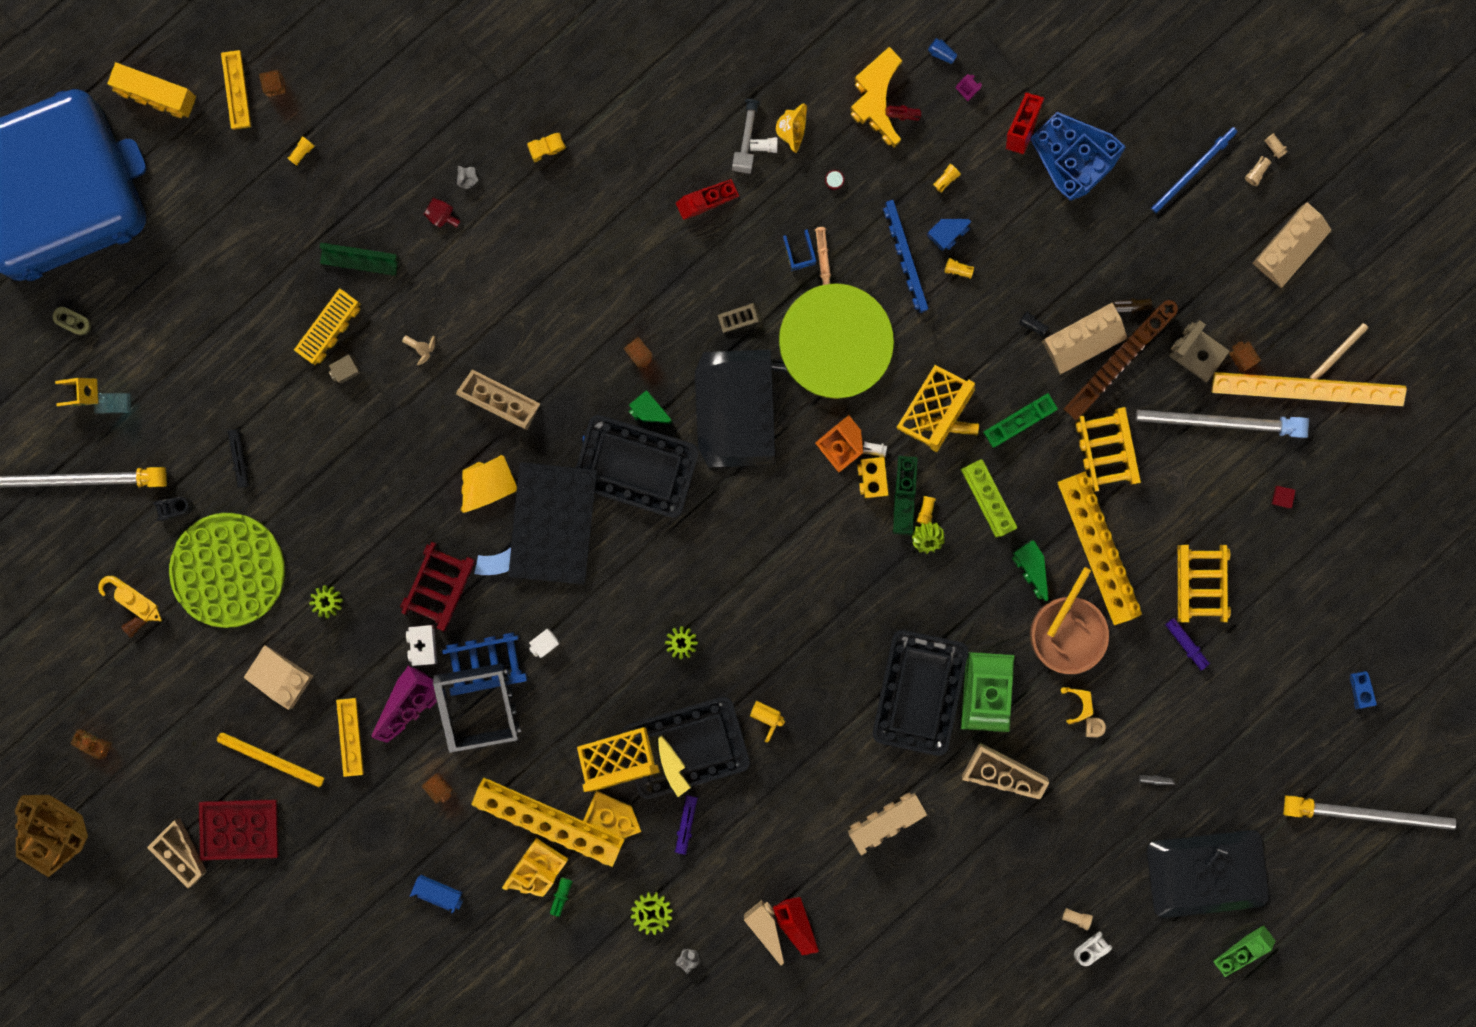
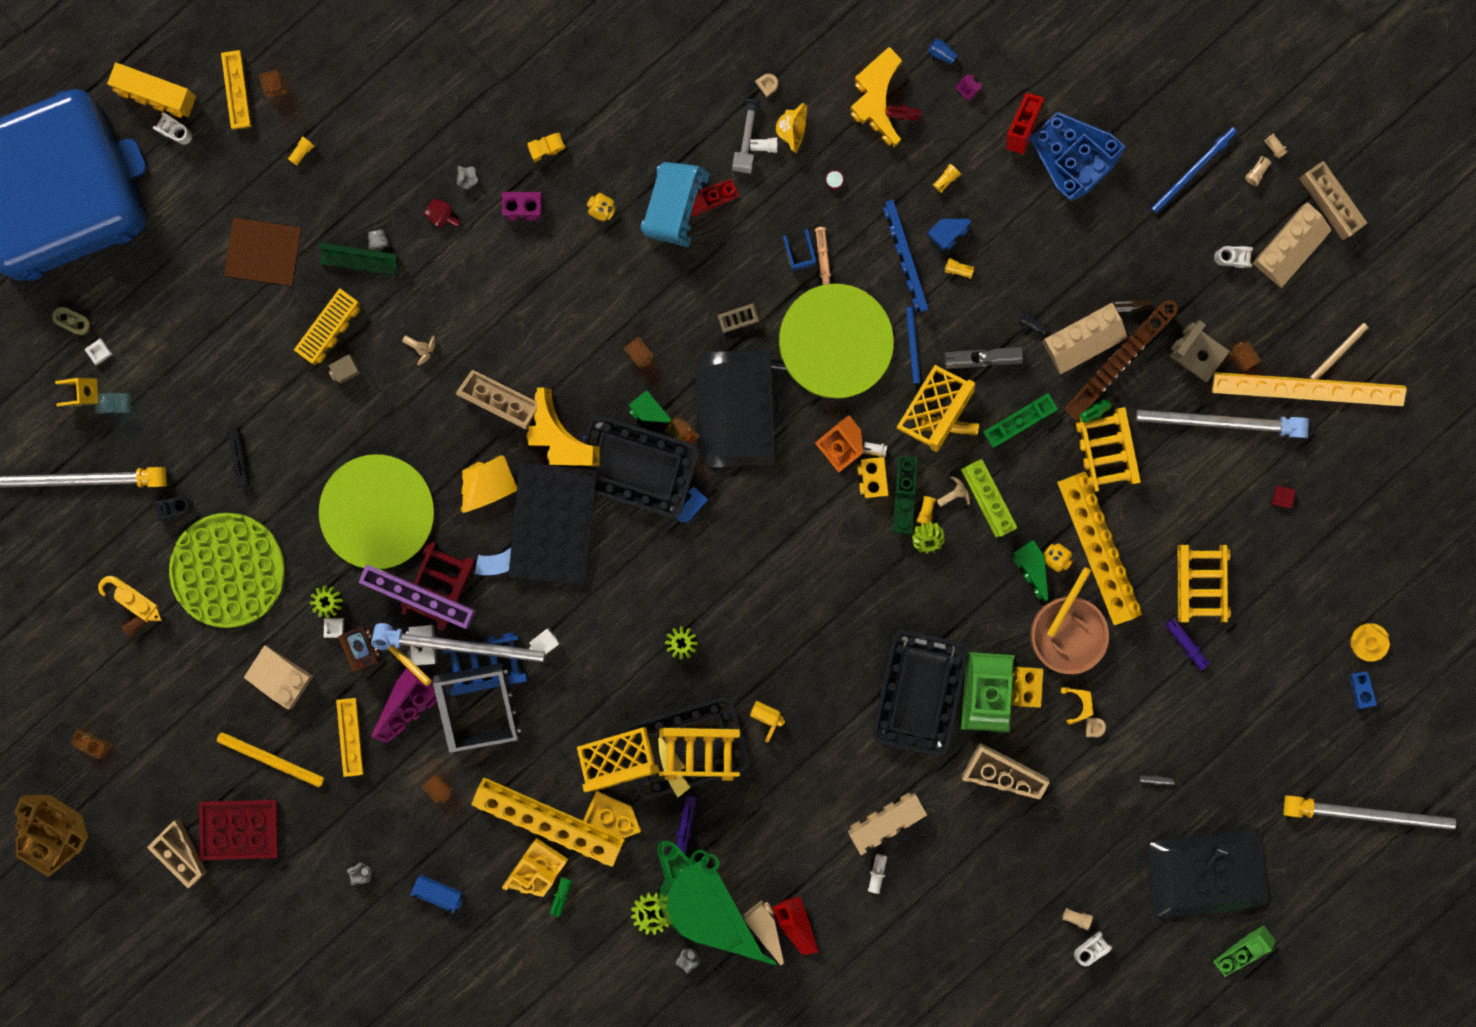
none -> white tile [85,338,113,365]
none -> white piece [153,112,192,145]
none -> reddish brown piece [224,217,301,286]
none -> lime tile [319,454,434,569]
none -> white tile [324,618,344,638]
none -> slope [338,626,381,672]
none -> light grey arm [347,862,371,885]
none -> medium lavender brick [358,565,476,629]
none -> light grey arm [368,229,389,252]
none -> flat silver piece [371,623,545,662]
none -> yellow bar [388,645,431,686]
none -> magenta brick [502,192,542,221]
none -> yellow arch [527,388,600,466]
none -> yellow head [586,193,616,222]
none -> dark azure windscreen [641,162,710,247]
none -> green piece [657,840,776,965]
none -> yellow fence [659,728,740,781]
none -> clear orange brick [664,416,699,444]
none -> blue leg [676,487,708,522]
none -> tan tile [755,74,778,98]
none -> white axle [868,854,887,894]
none -> blue bar [906,307,921,384]
none -> tan plant [937,476,970,507]
none -> dark grey piece [944,347,1023,369]
none -> yellow brick [1011,667,1043,707]
none -> yellow head [1044,543,1073,572]
none -> green axle [1080,399,1111,423]
none -> white piece [1214,246,1253,268]
none -> tan slope [1299,161,1367,240]
none -> yellow tile [1351,624,1390,661]

